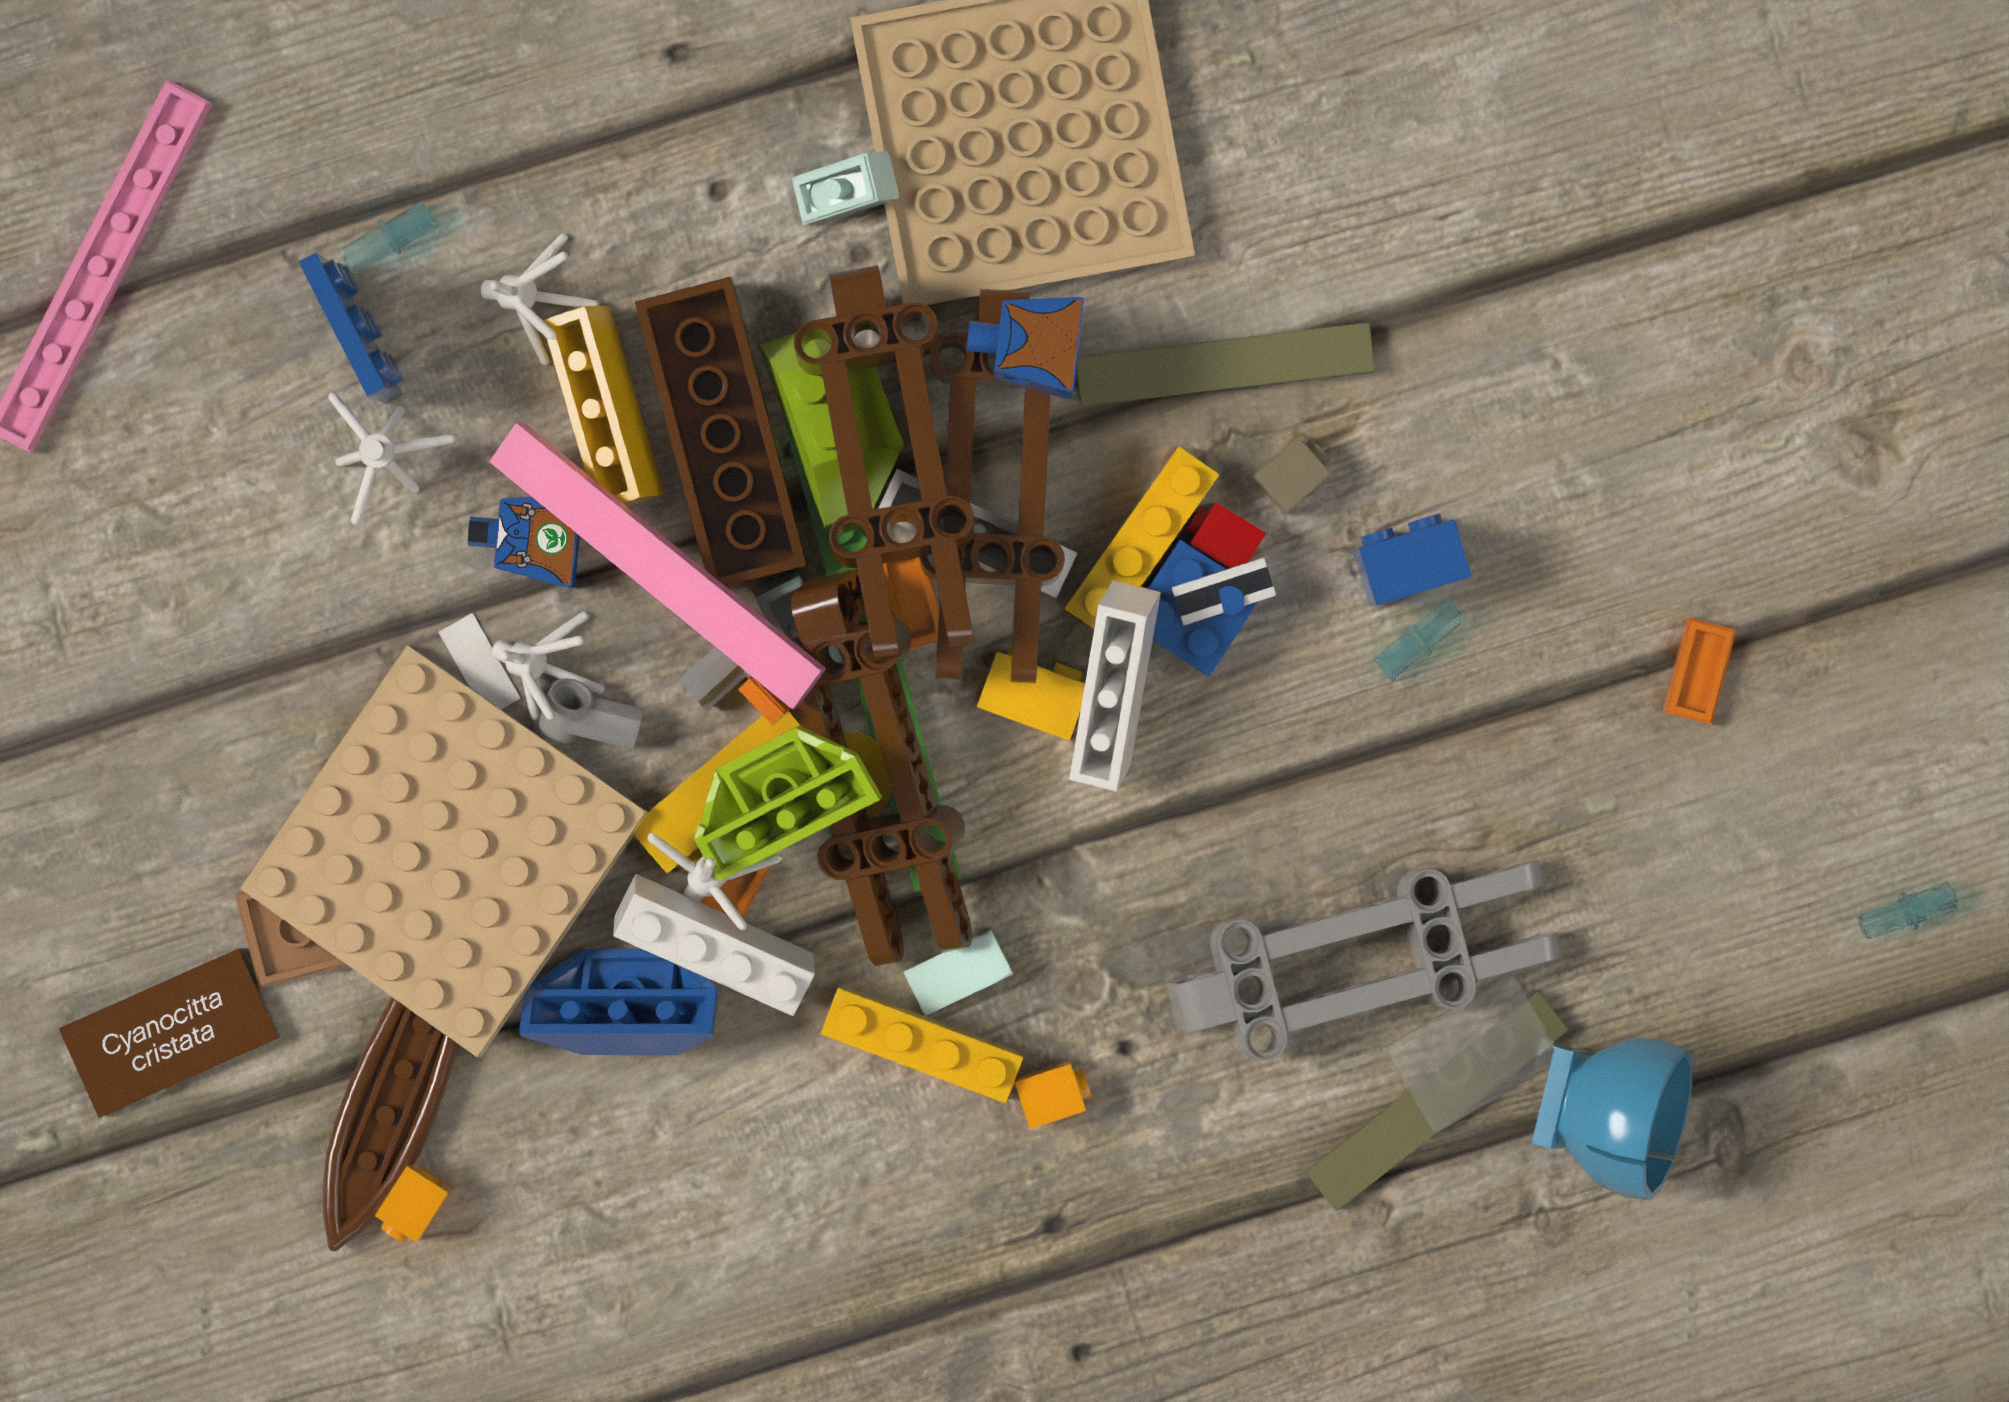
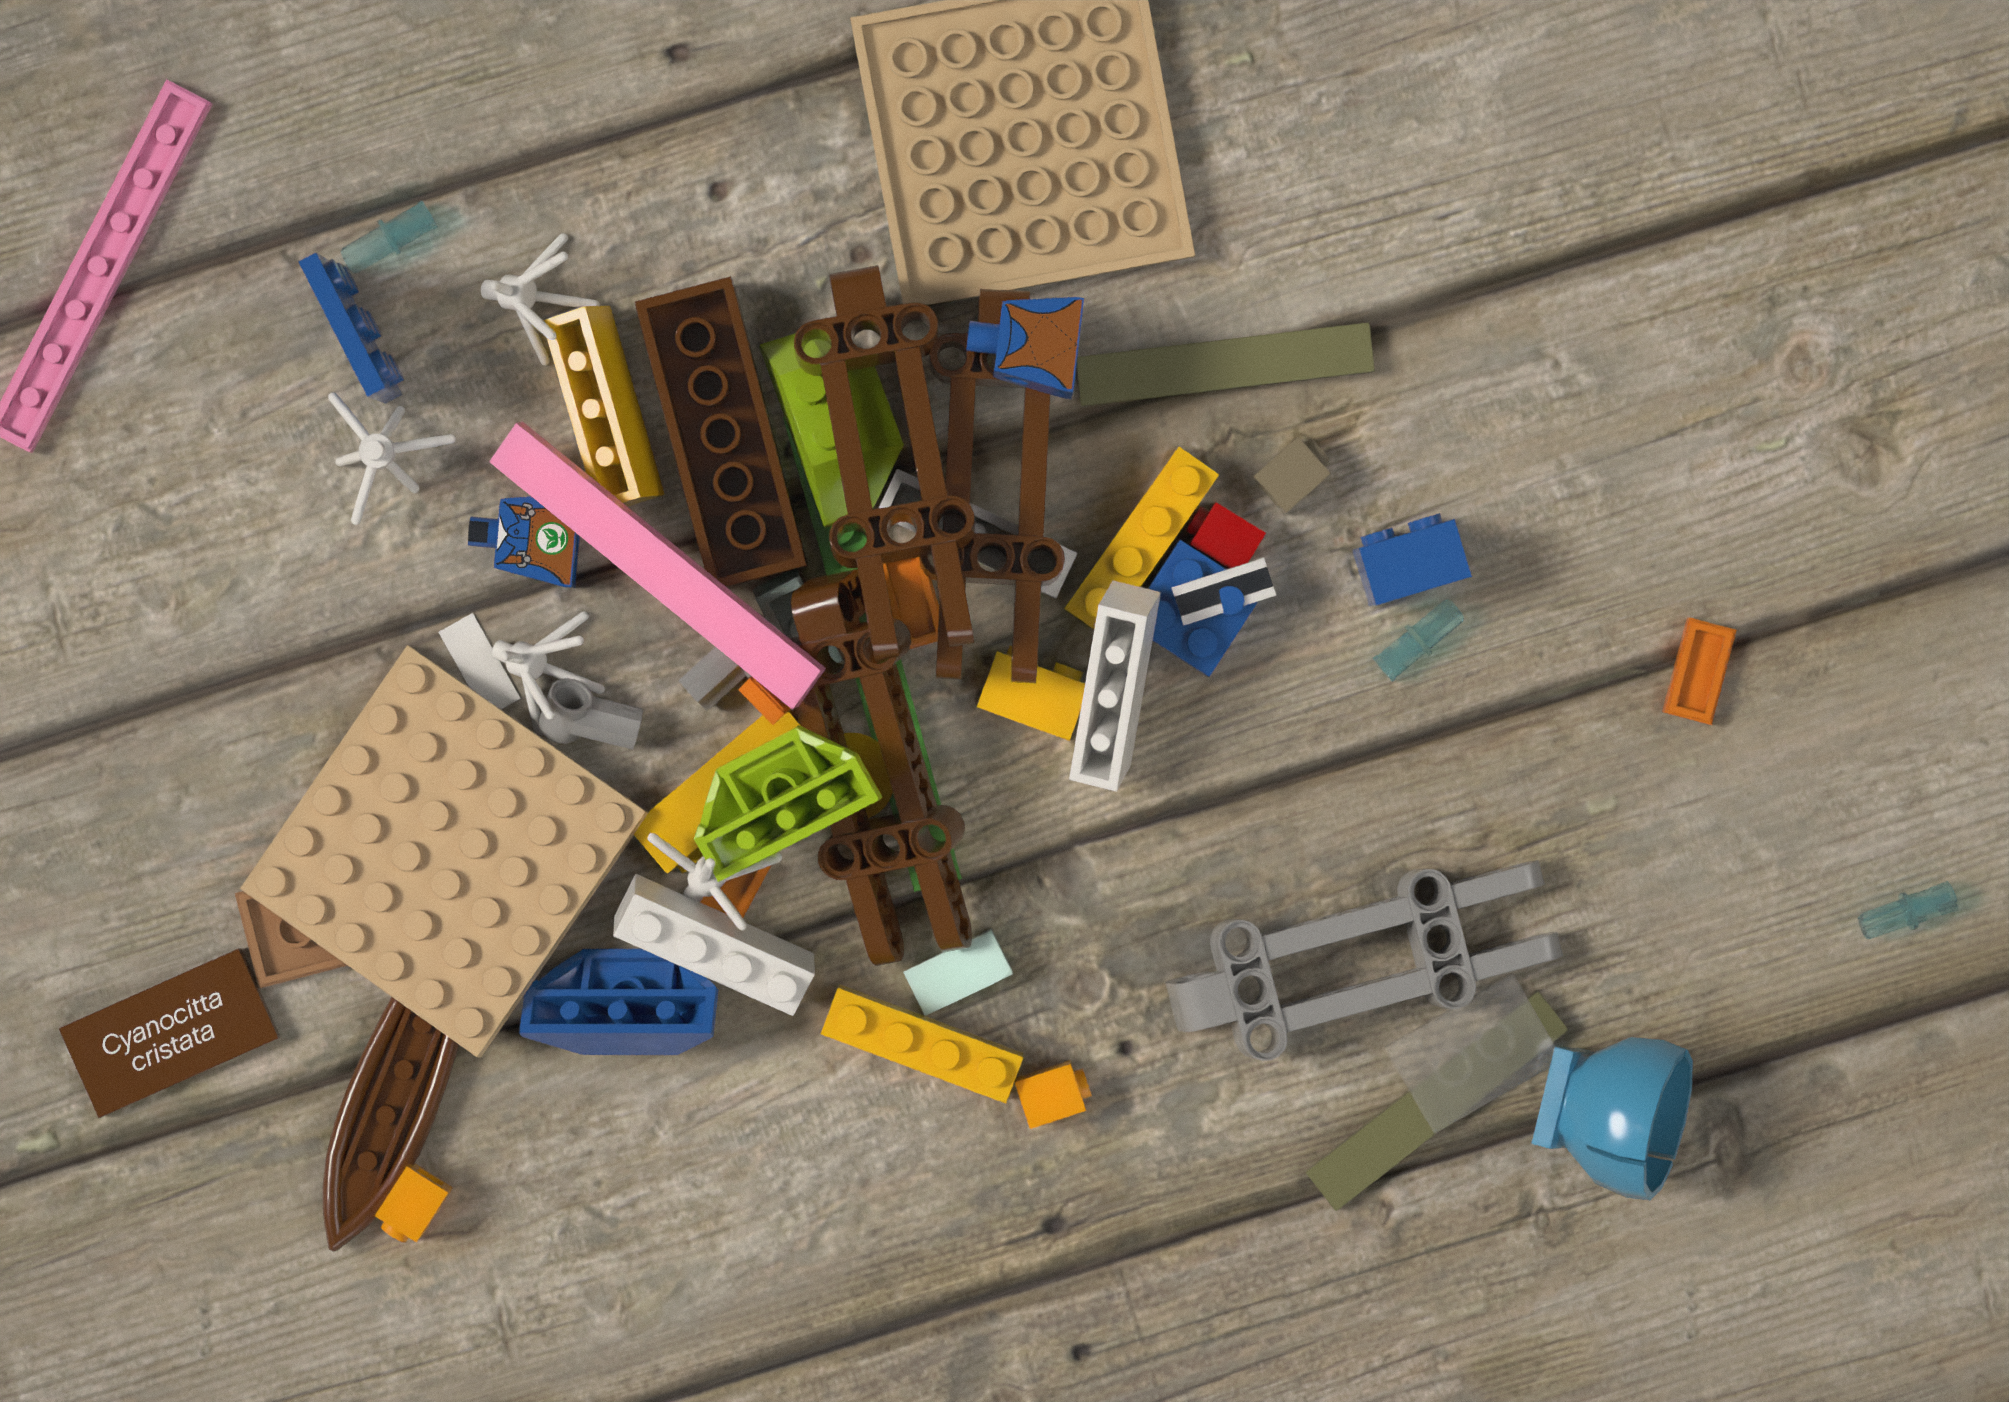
light aqua slope [792,151,899,225] -> none

